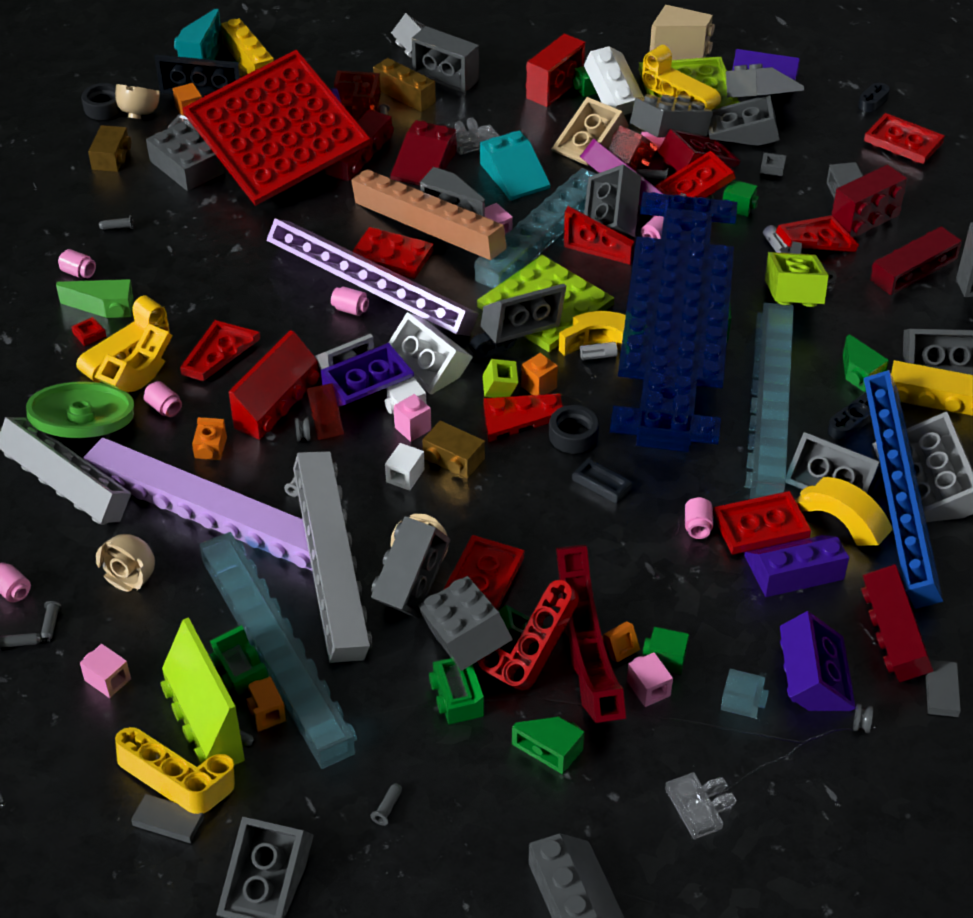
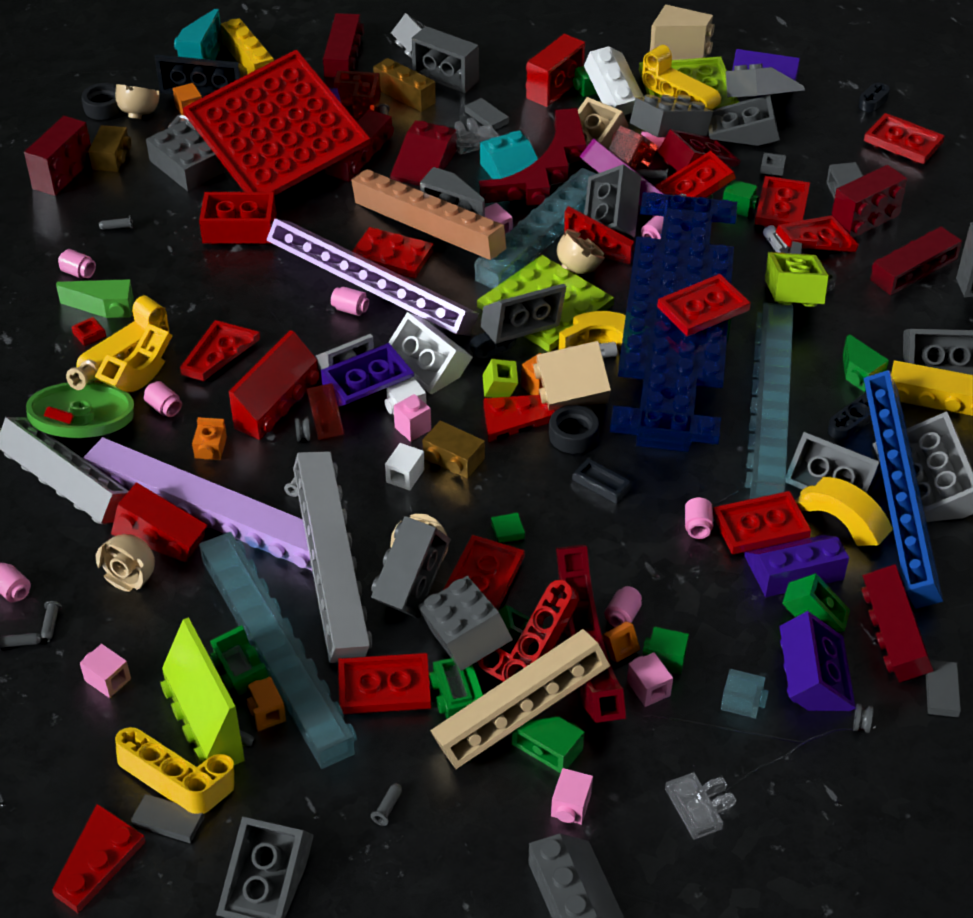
none -> dark red brick [24,116,91,196]
none -> red tile [44,406,74,424]
none -> red wing [52,804,146,913]
none -> tan bush [66,359,99,390]
none -> red wedge [111,482,207,562]
none -> red brick [199,192,276,244]
none -> dark red brick [323,13,364,78]
none -> red plate [338,653,431,714]
none -> tan brick [430,629,610,769]
none -> dark grey tile [465,98,509,131]
none -> dark red arch [479,108,586,206]
none -> green tile [491,513,525,543]
none -> tan slope [533,341,611,411]
none -> bright pink brick [551,768,593,825]
none -> tan cylinder [557,229,605,274]
none -> bright pink brick [604,586,642,627]
none -> red plate [657,274,751,337]
none -> red plate [755,176,810,228]
none -> green slope [782,573,850,633]

